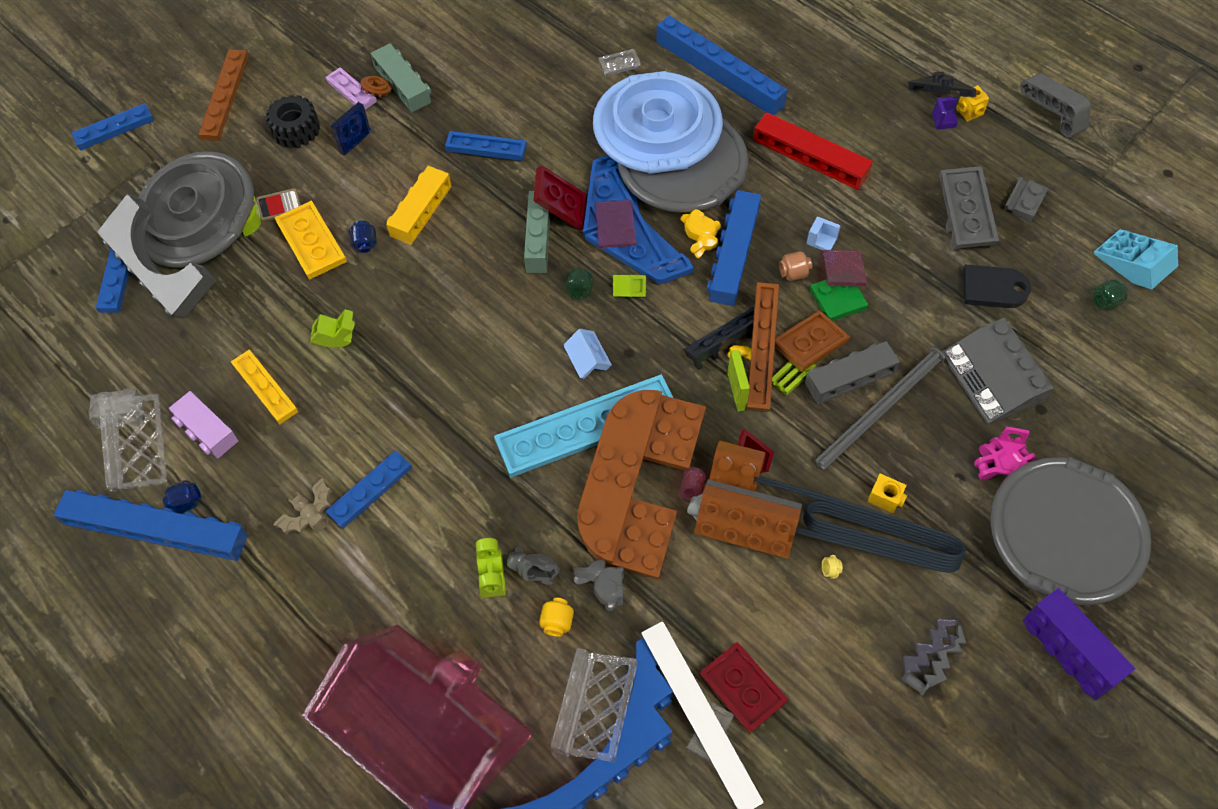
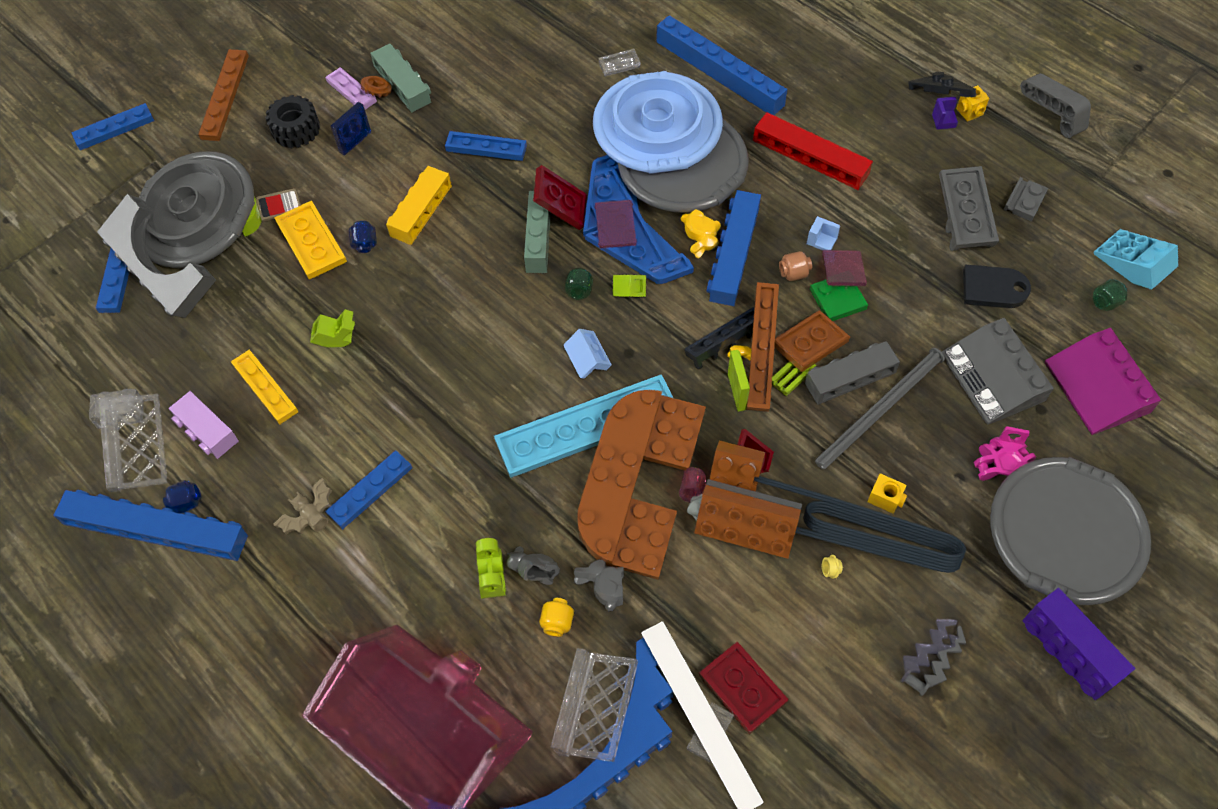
none -> magenta slope [1044,328,1161,435]

